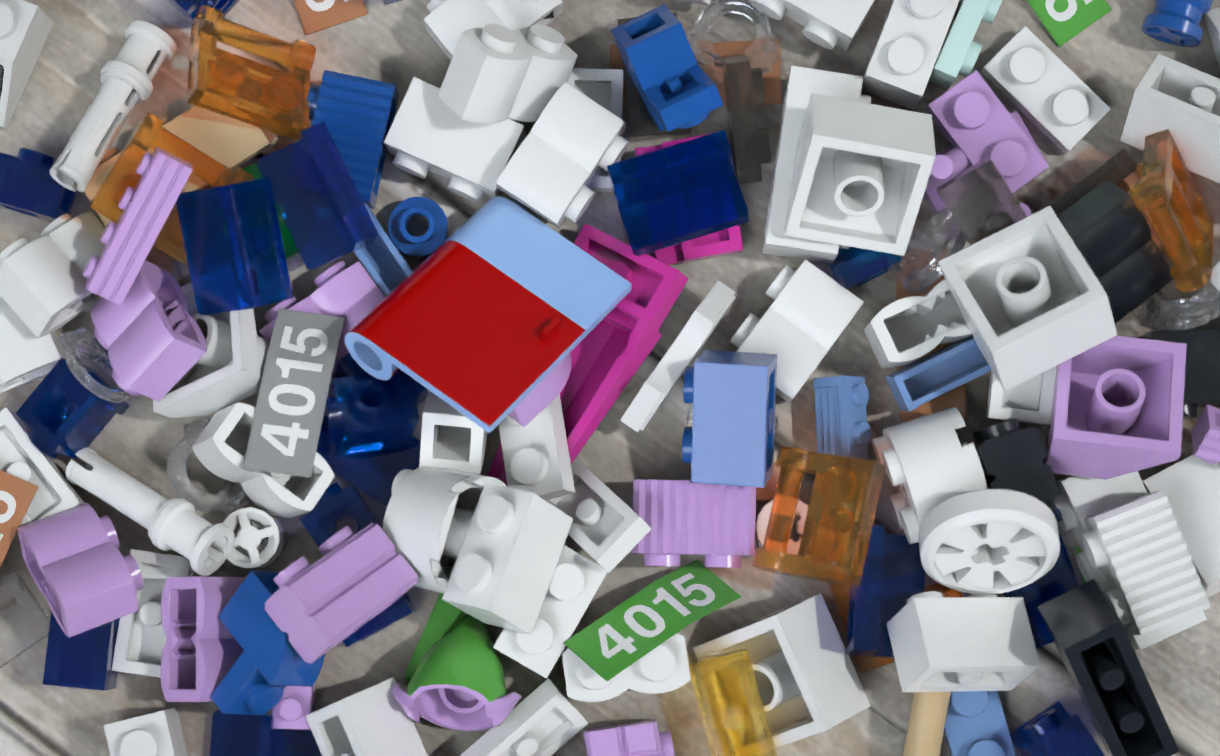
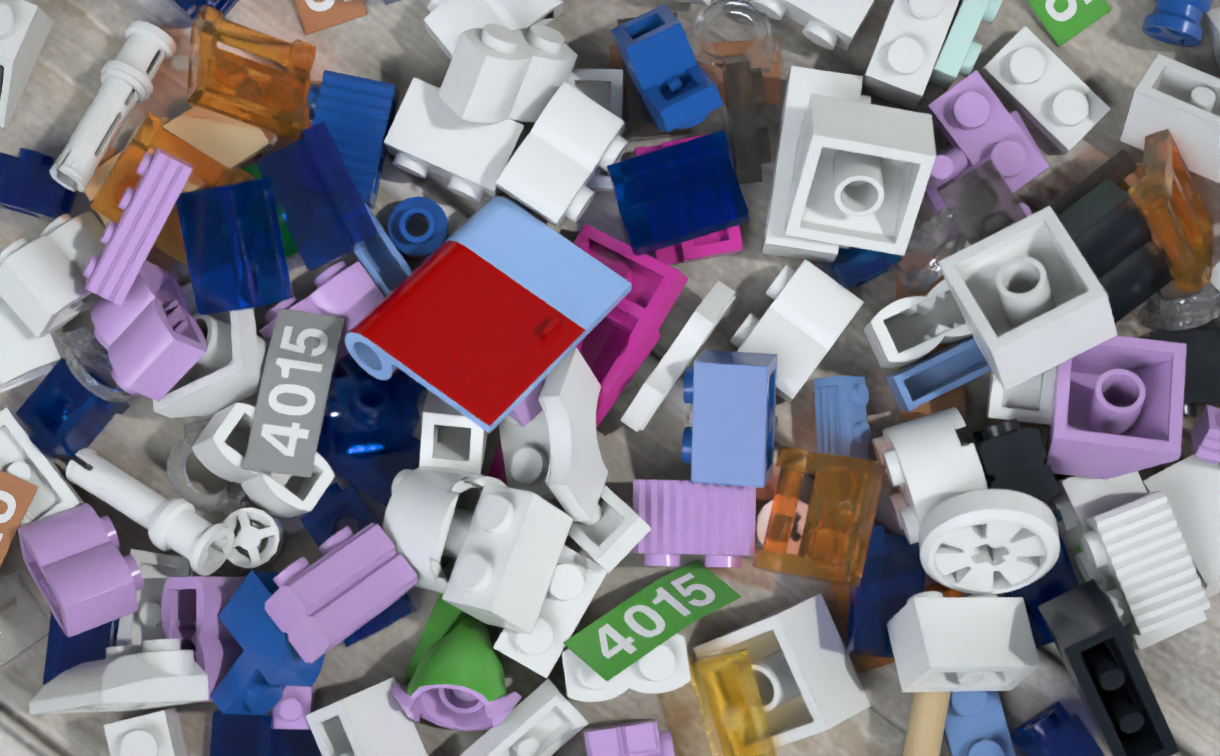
none -> white slope [29,639,209,715]
none -> white tile [538,347,609,522]

